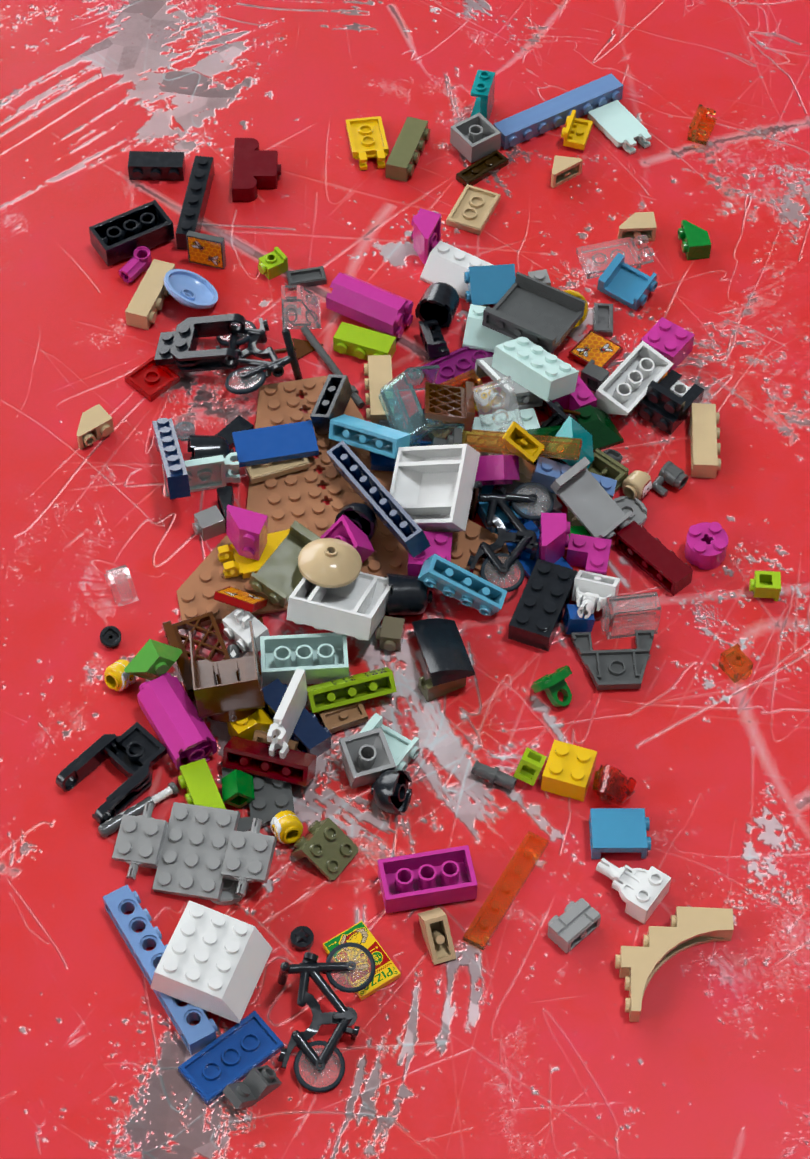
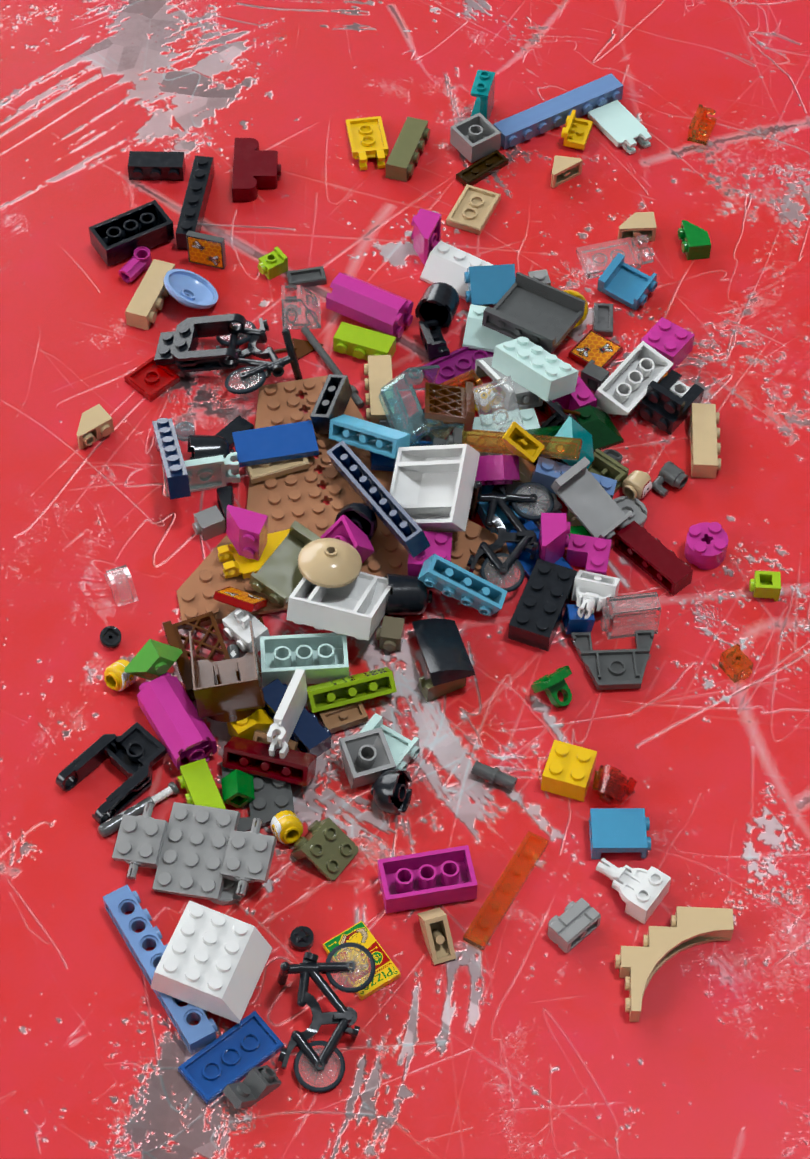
lime brick [513,747,547,786] -> none

